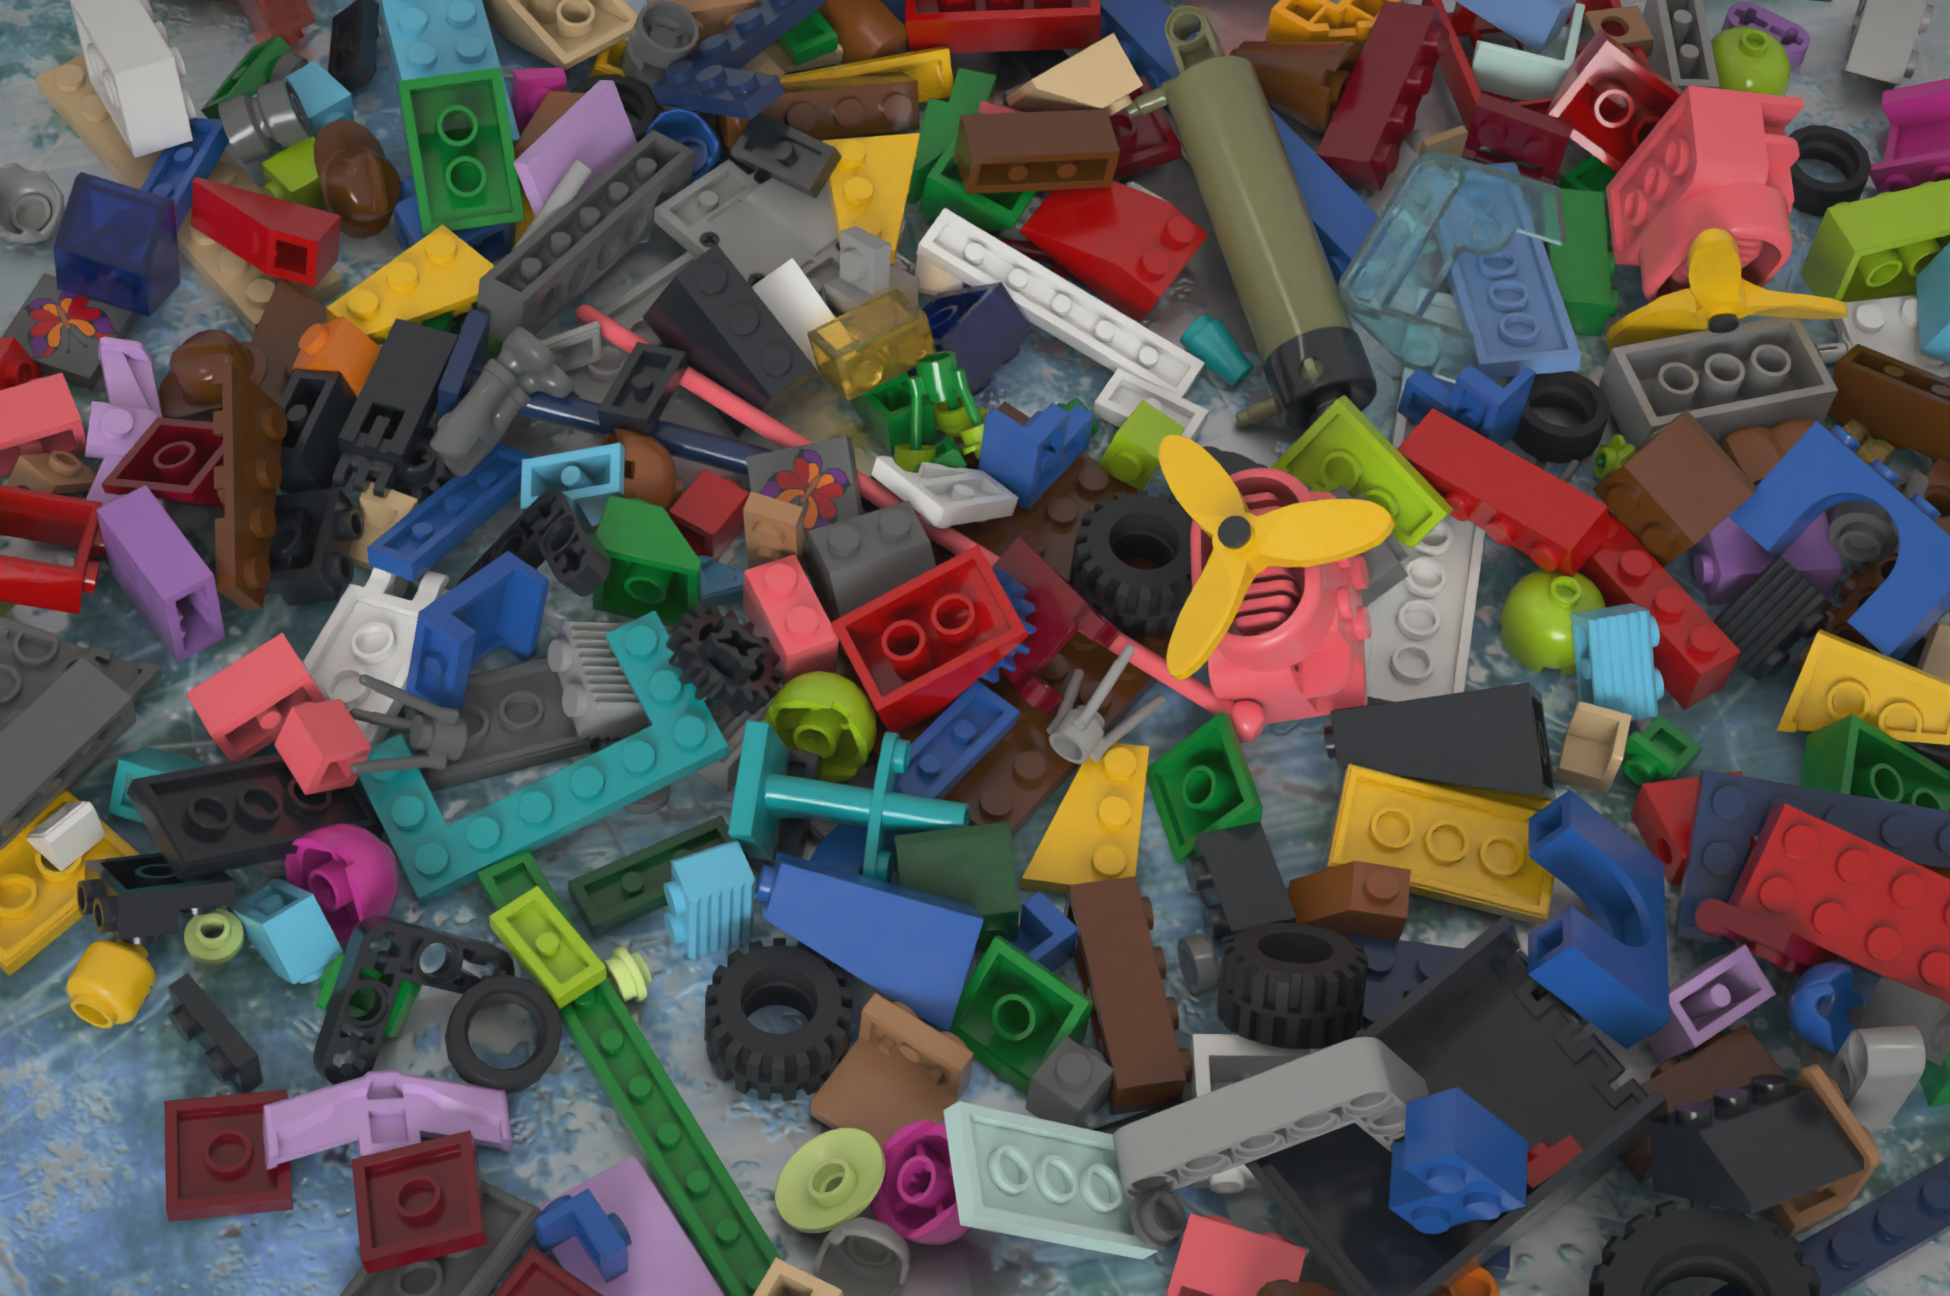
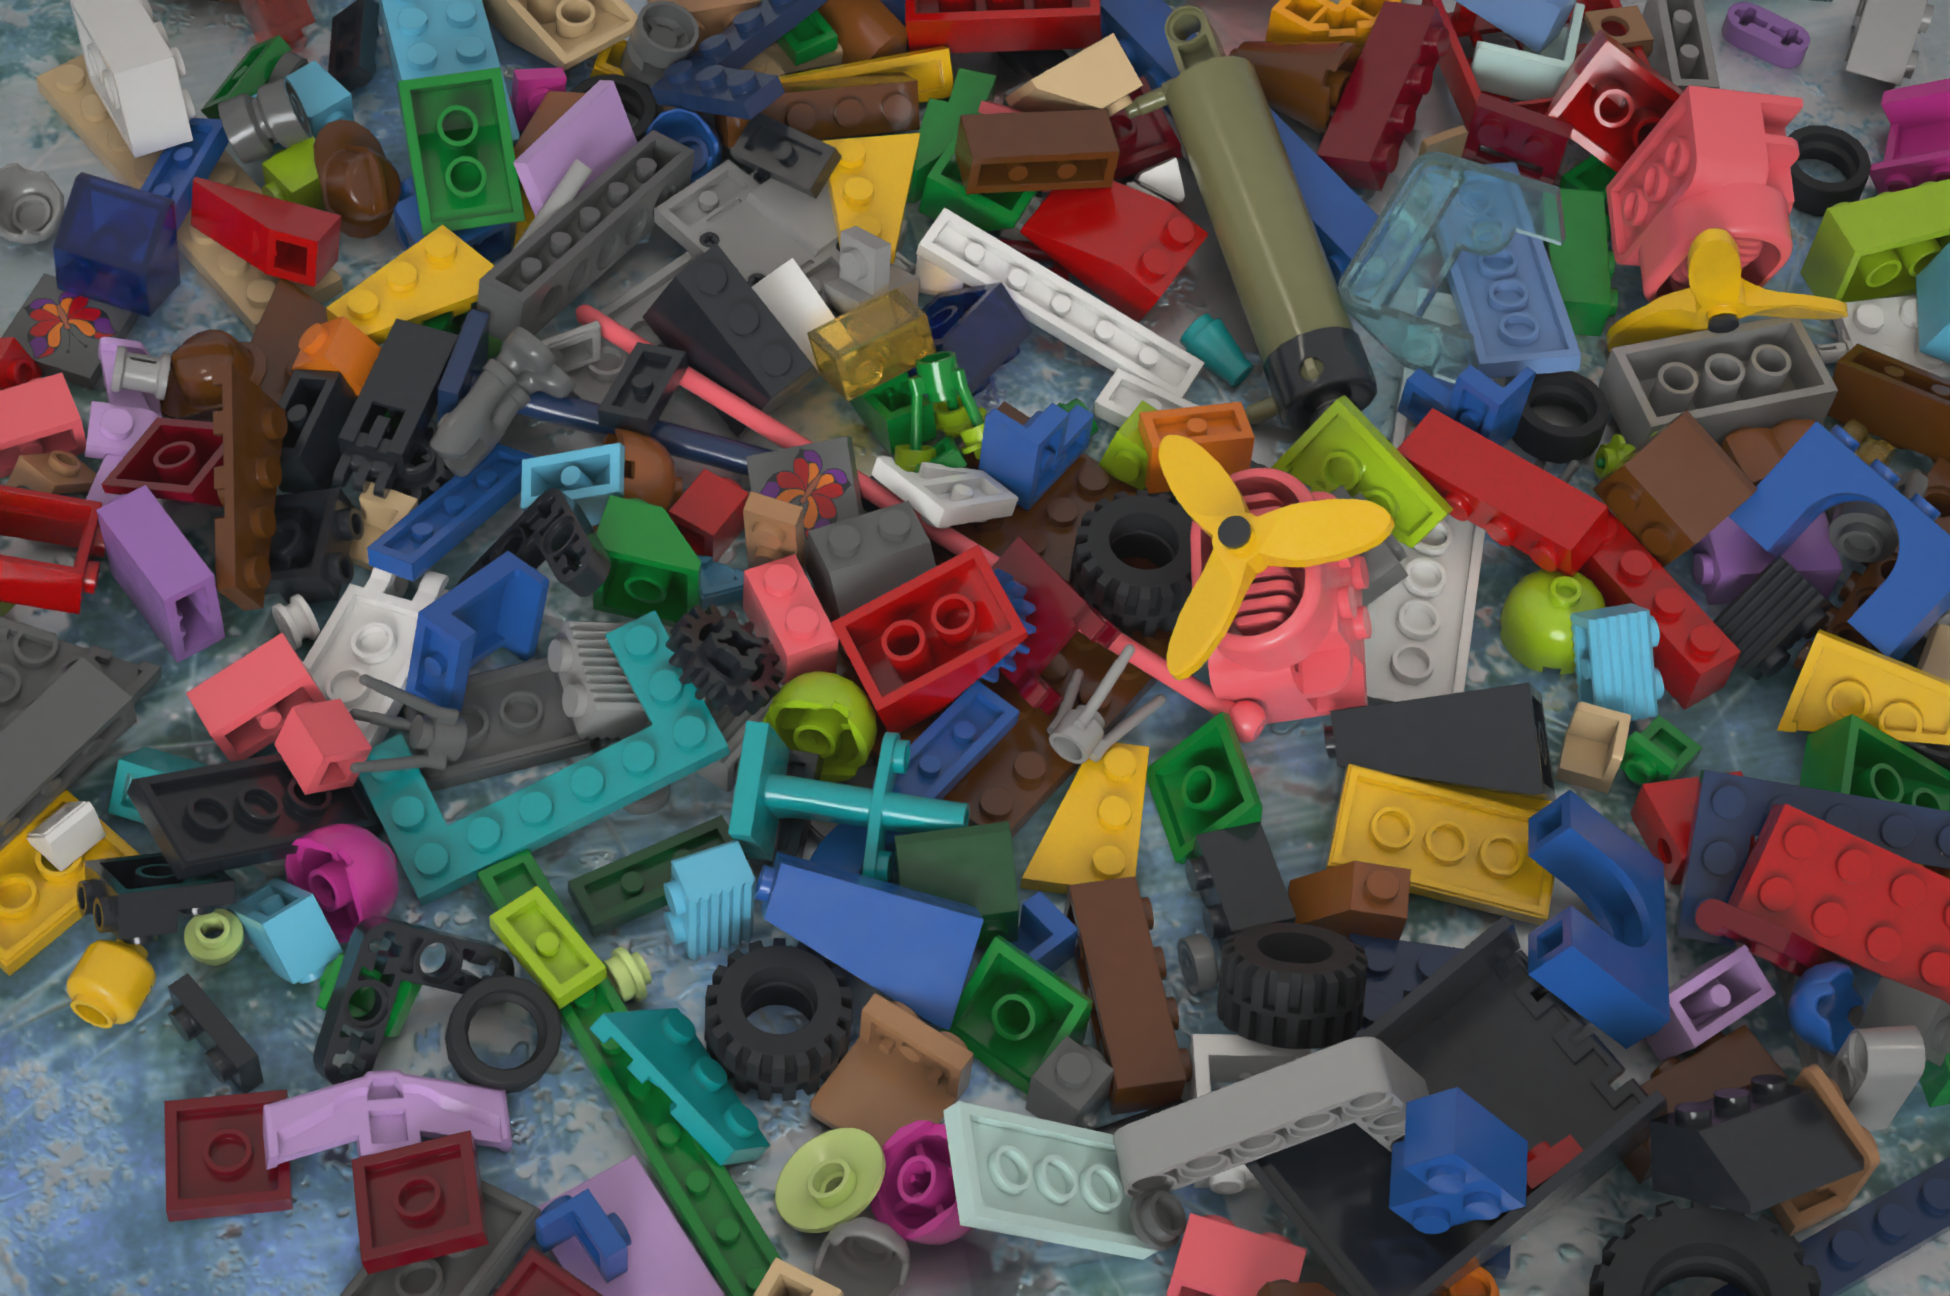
lime cylinder [1711,26,1791,96] -> none
none -> light grey bush [110,346,171,401]
none -> white bush [272,594,320,650]
none -> teal wing [589,1007,771,1166]
none -> white slope [1135,157,1185,203]
none -> orange panel [1138,402,1255,494]

